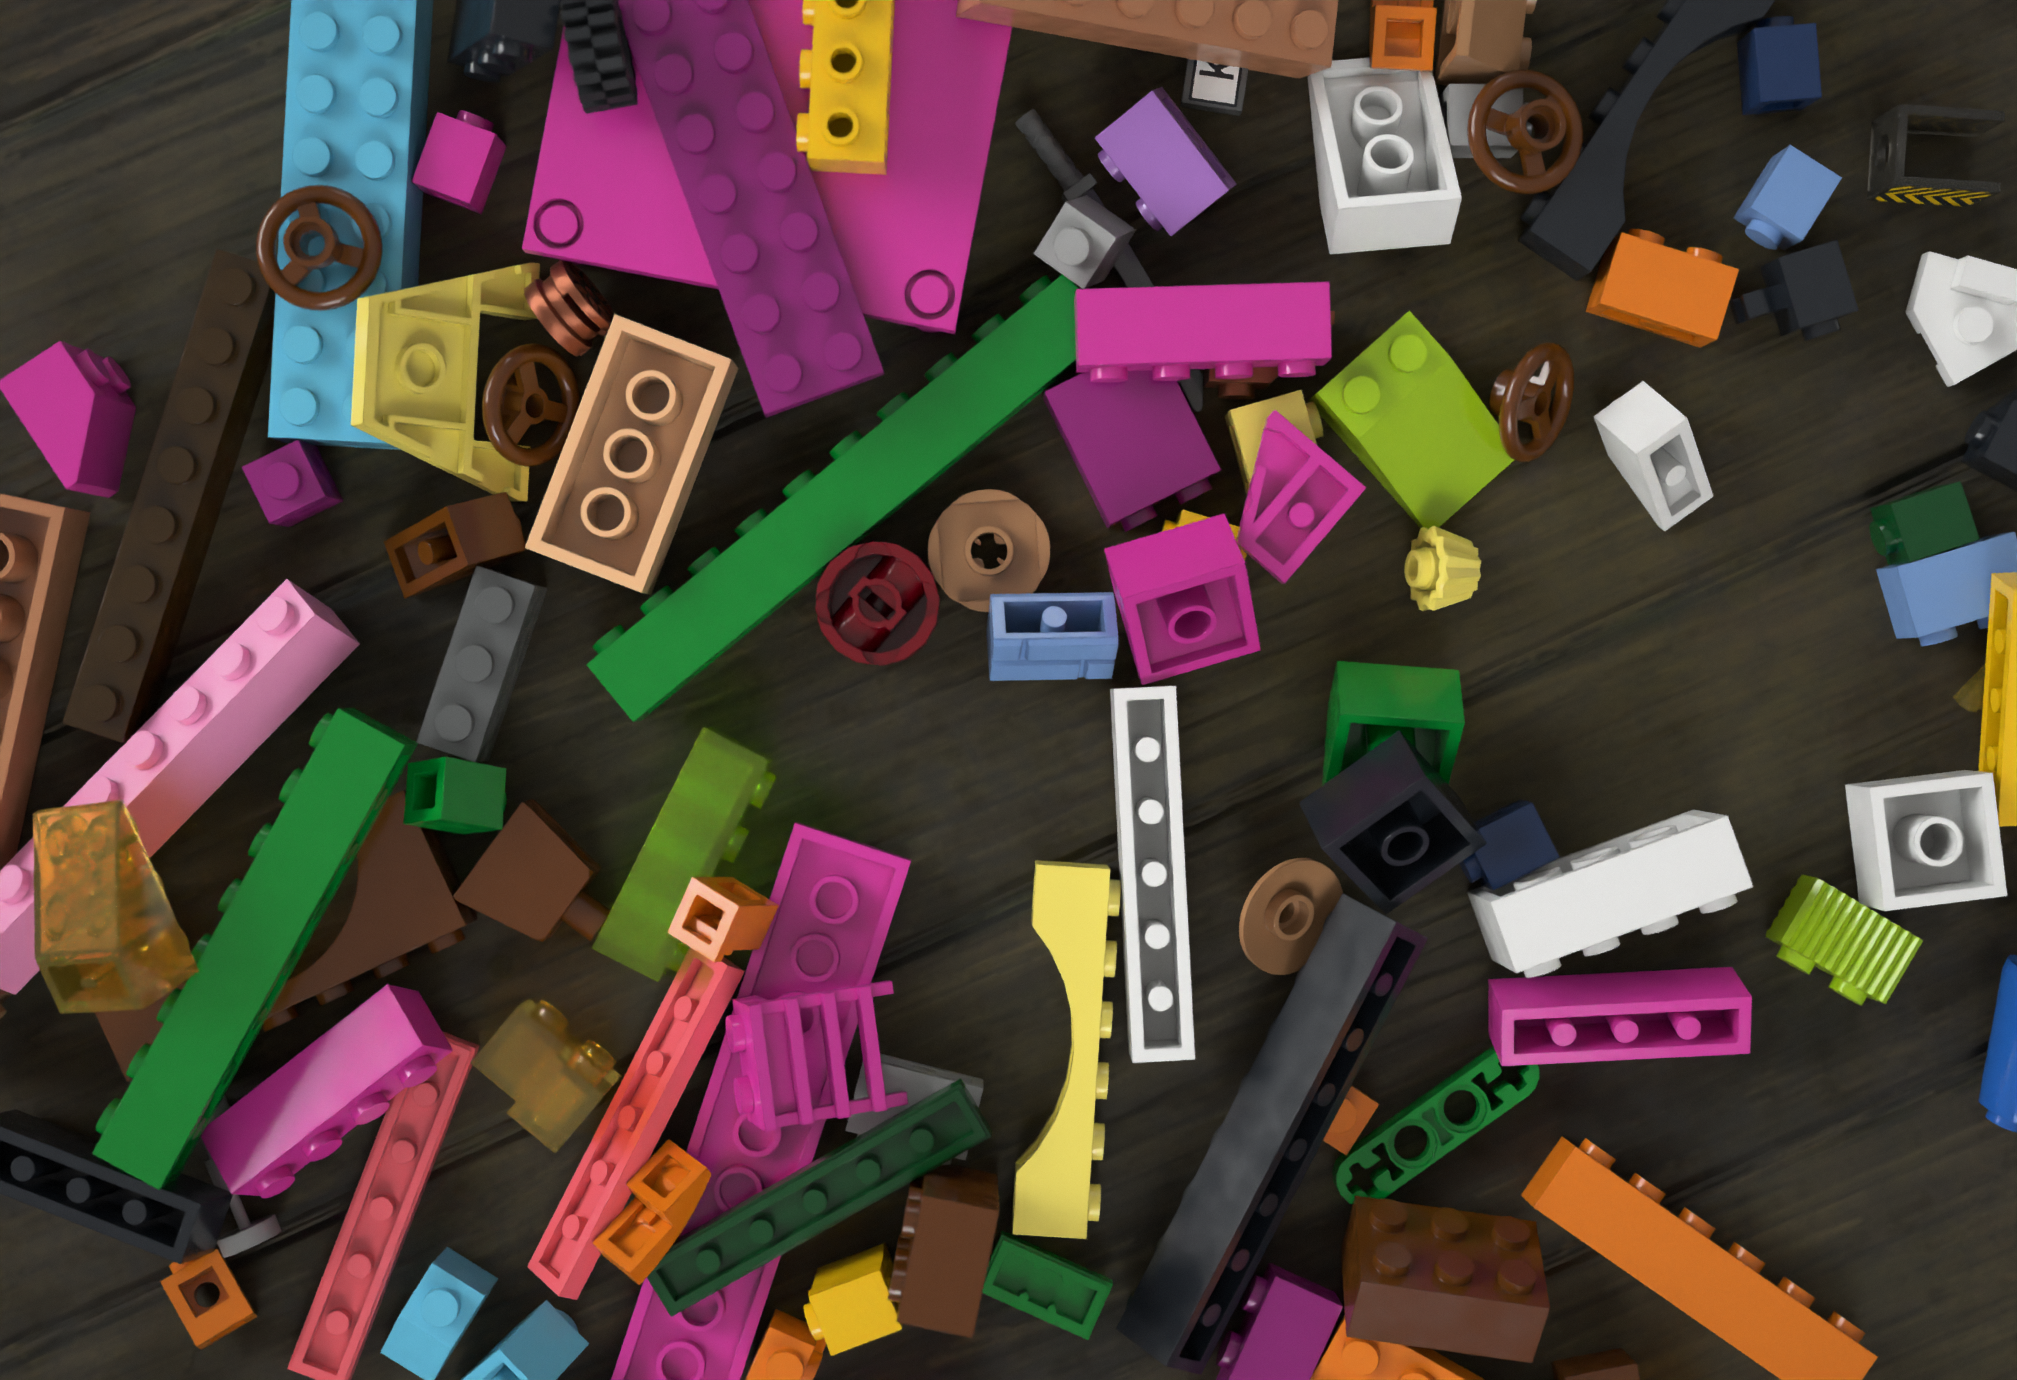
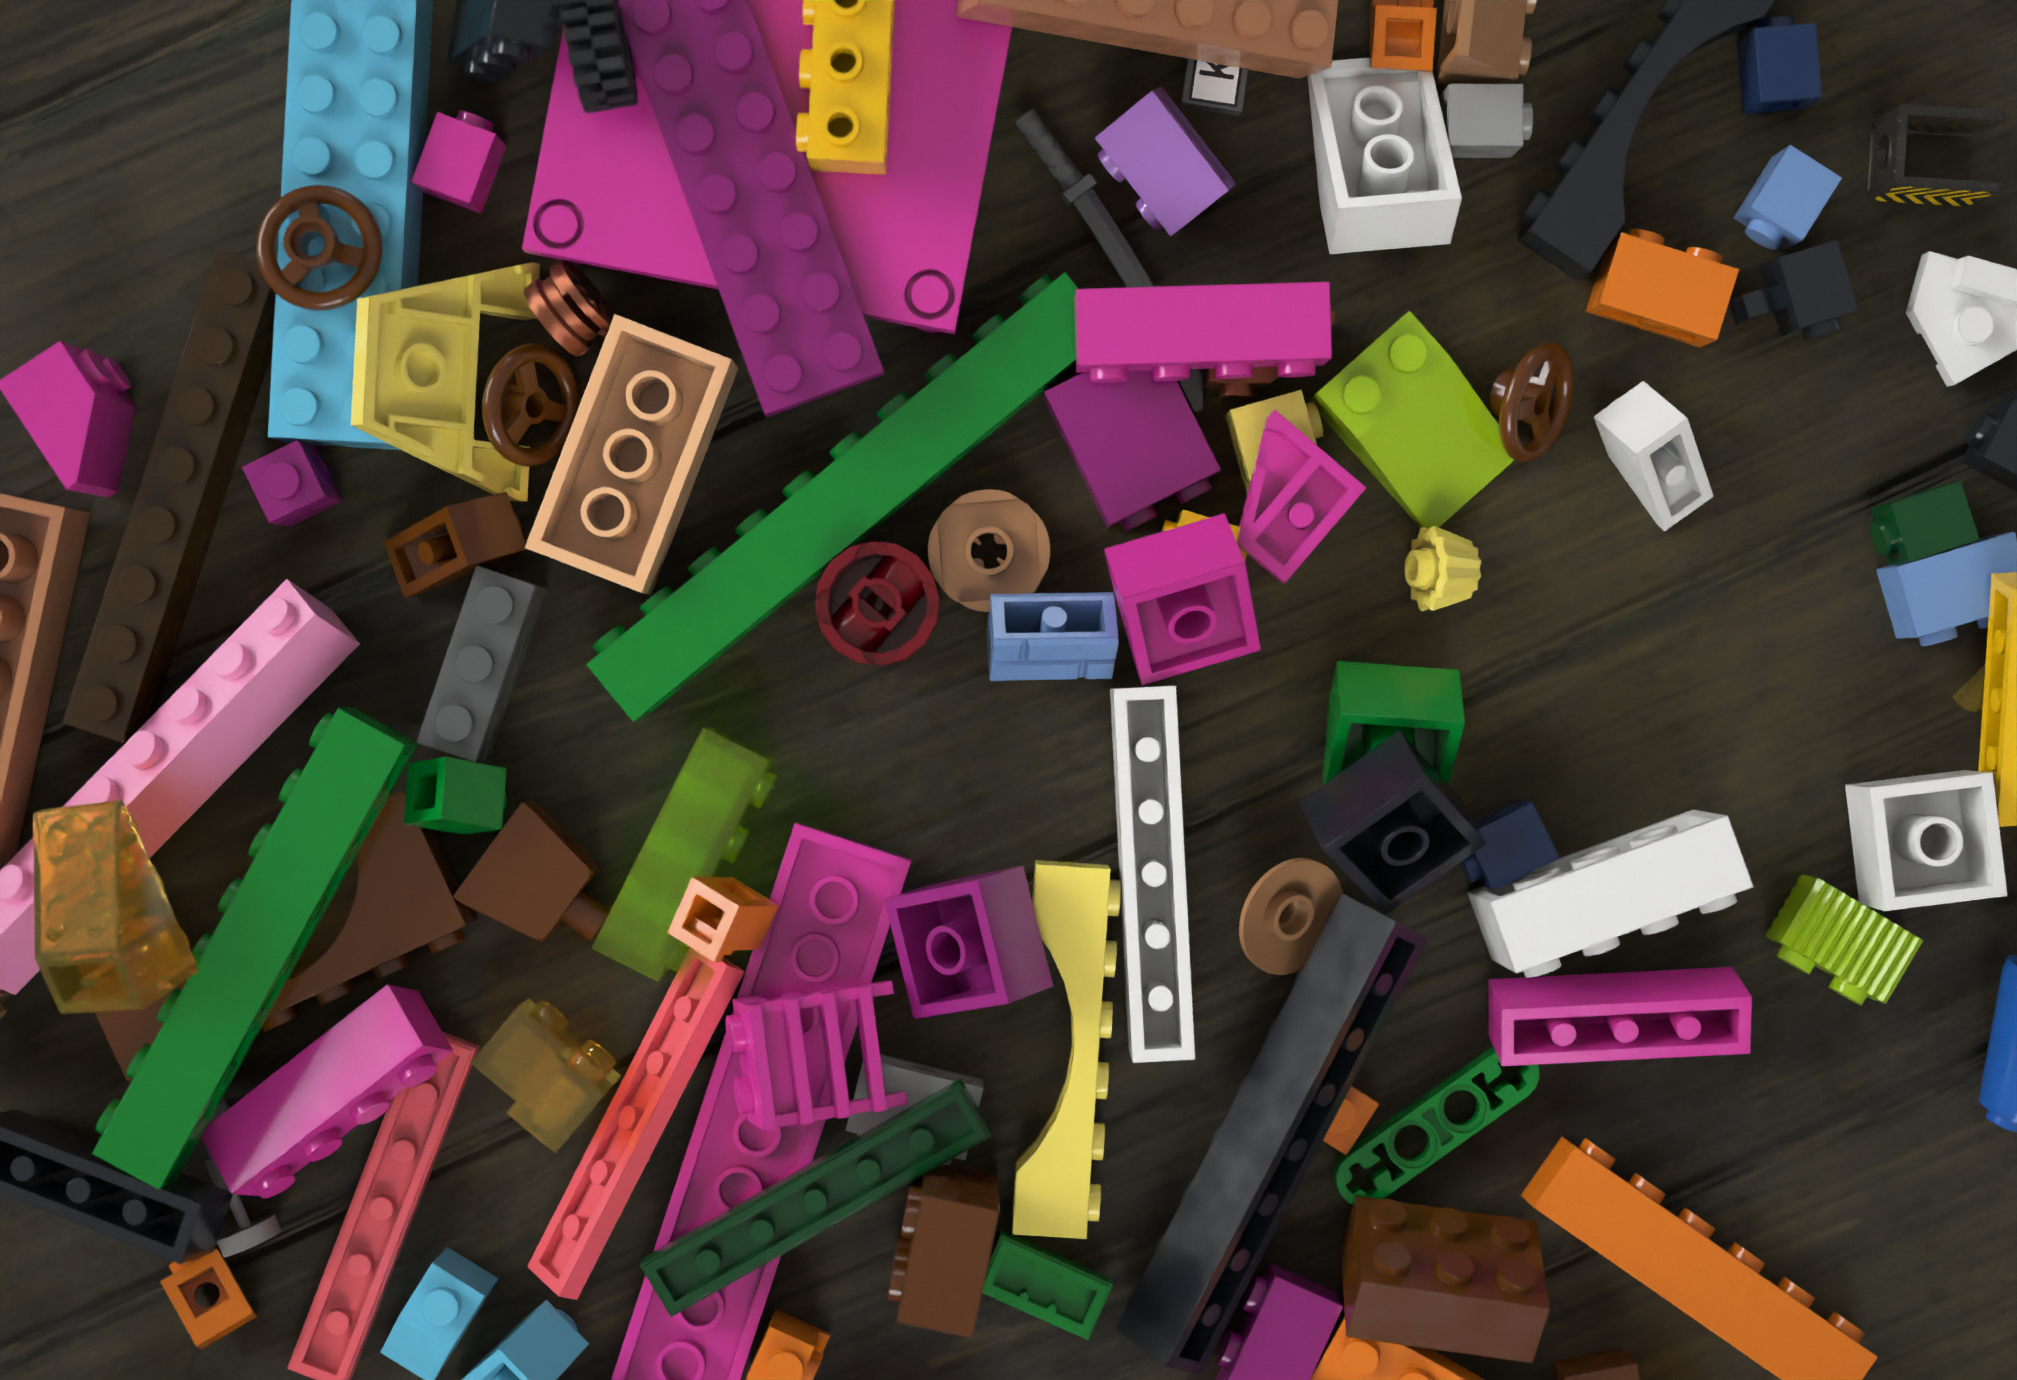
orange slope [592,1139,711,1285] -> none
yellow brick [804,1243,903,1356] -> none
light grey brick [1034,195,1136,289] -> none
reddish brown piece [1467,70,1583,194] -> none
none -> magenta brick [884,865,1053,1019]

